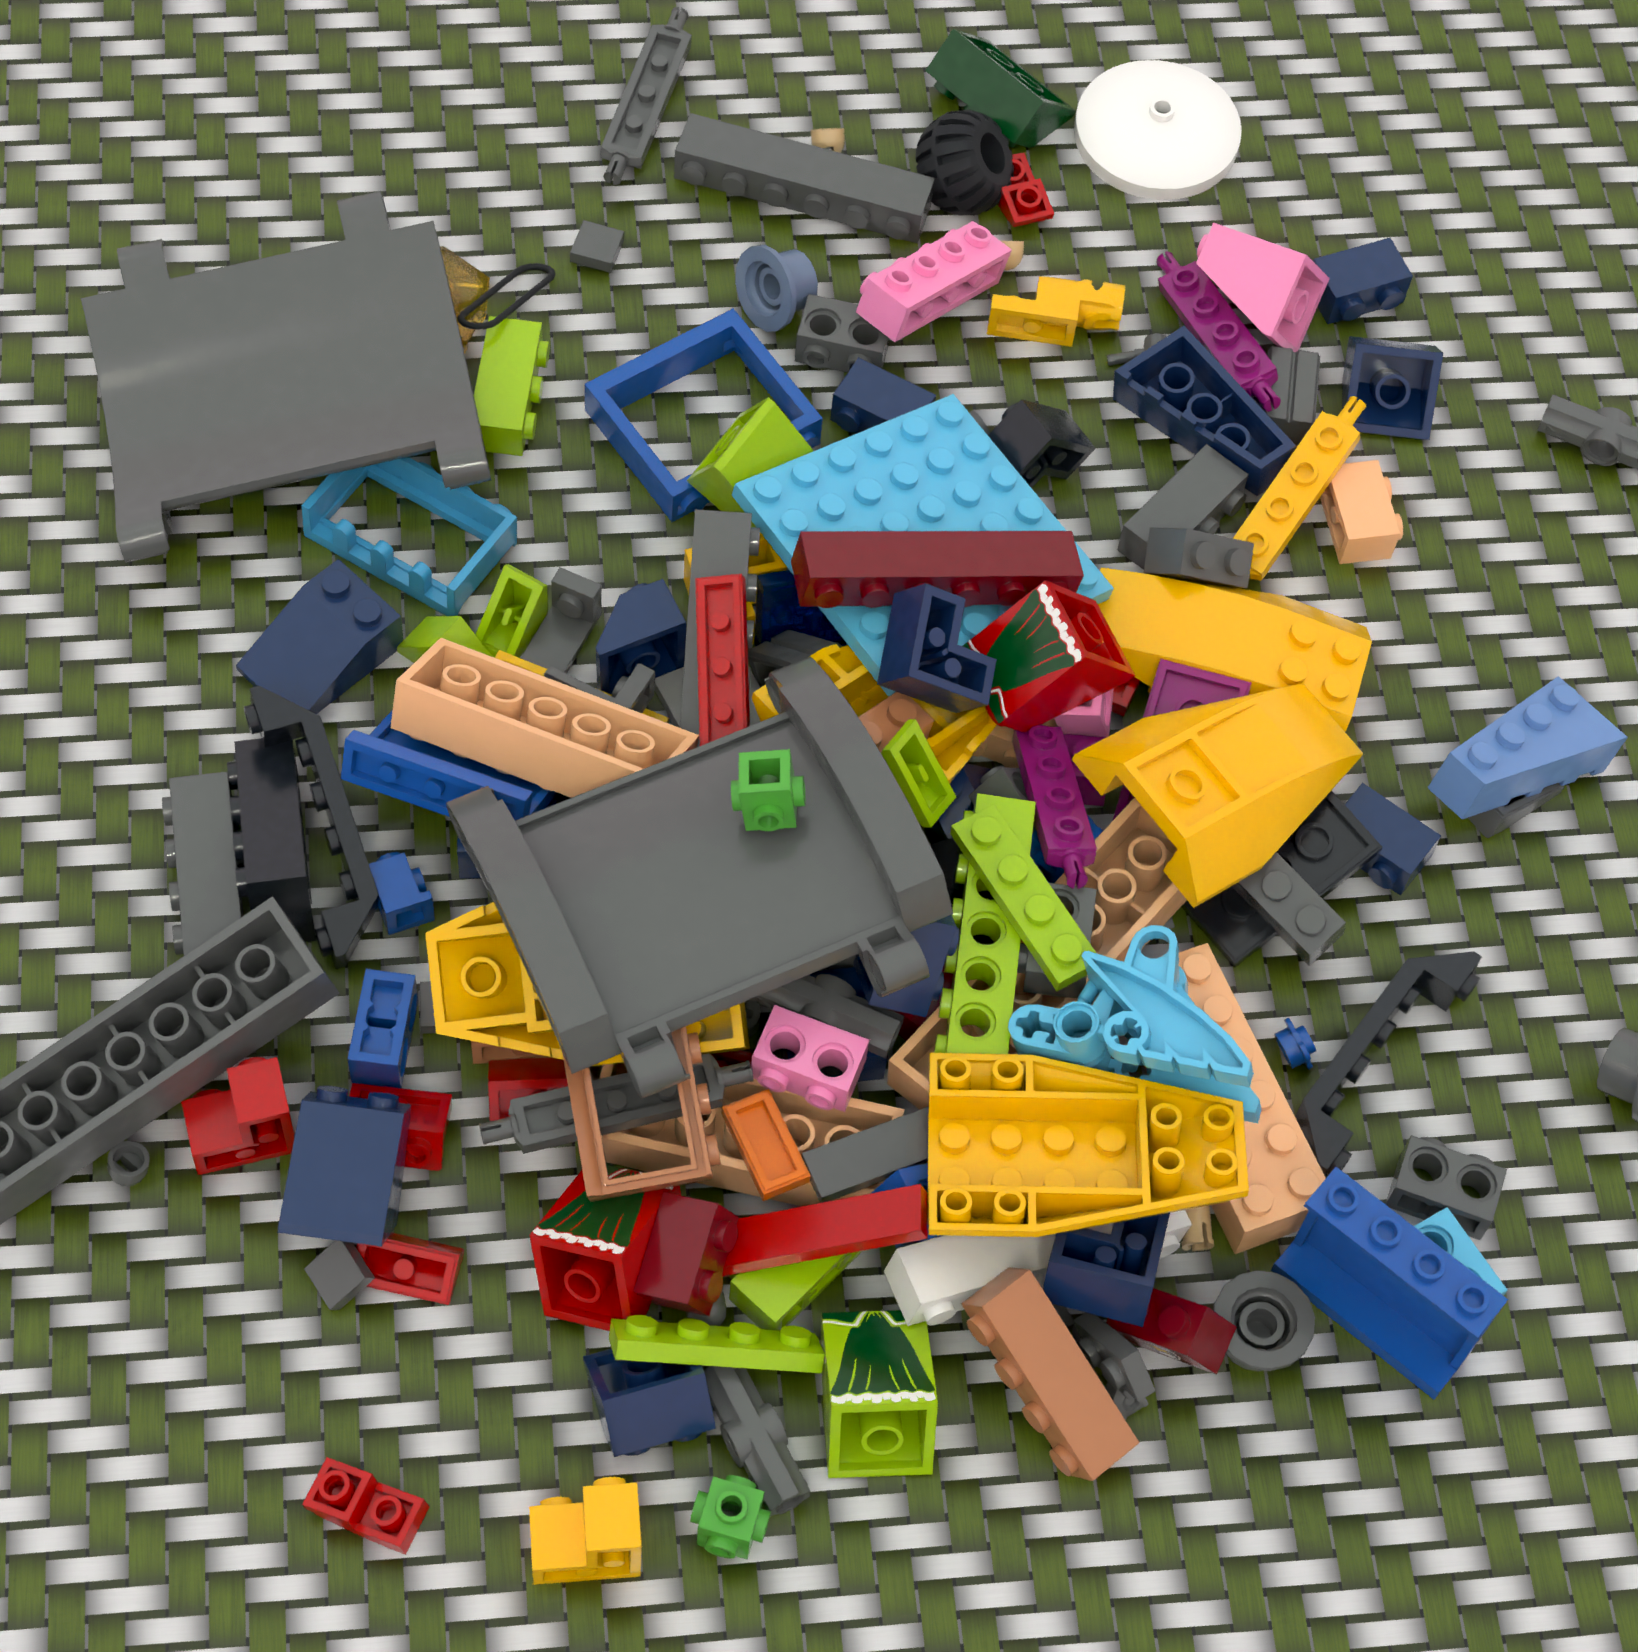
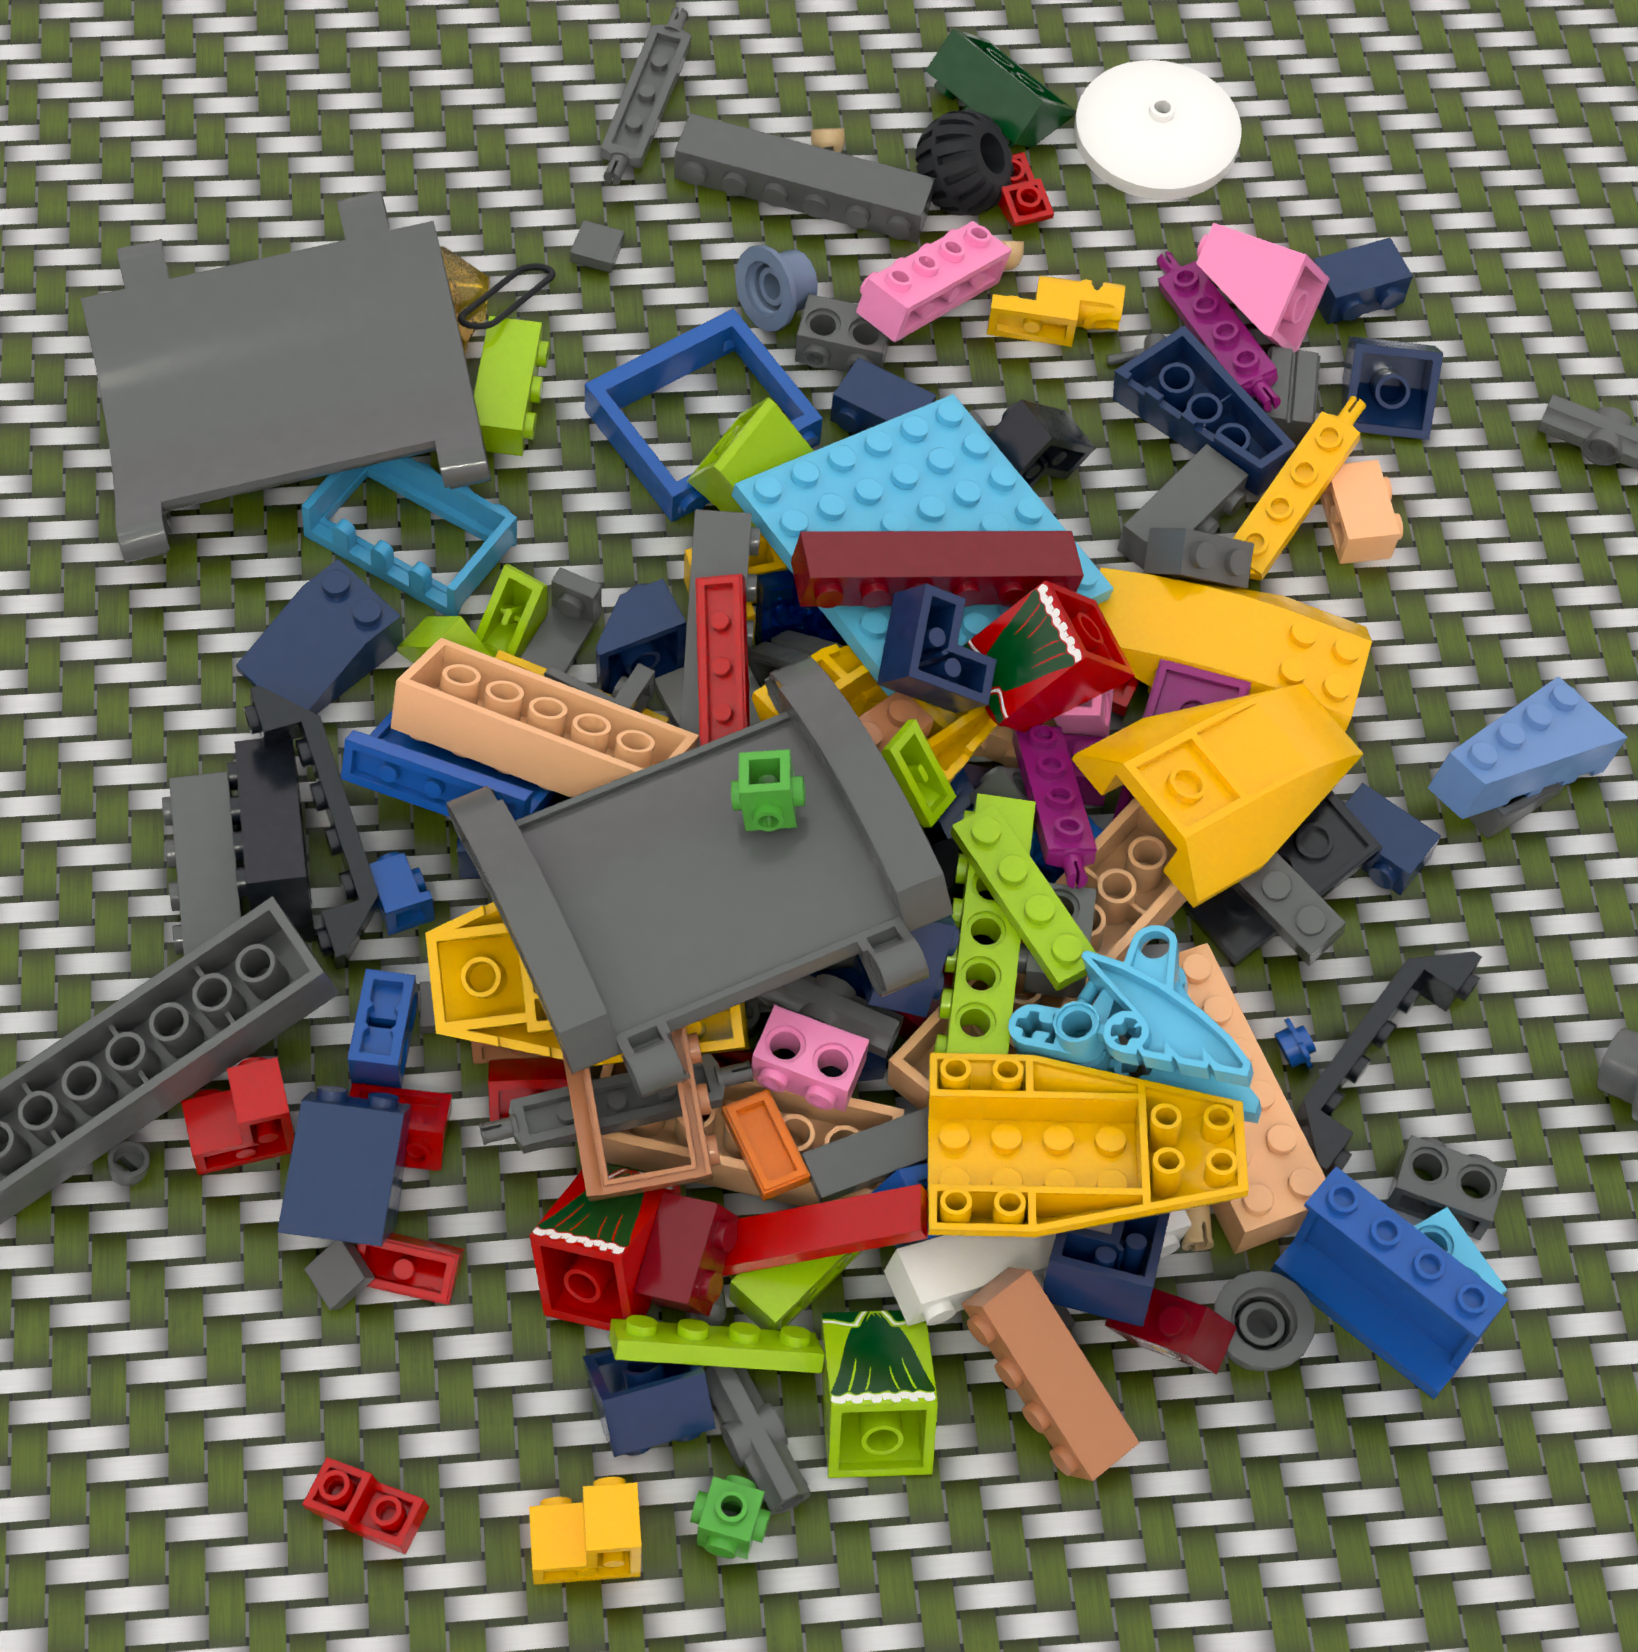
dark grey hinge [1073,1312,1156,1419] -> none

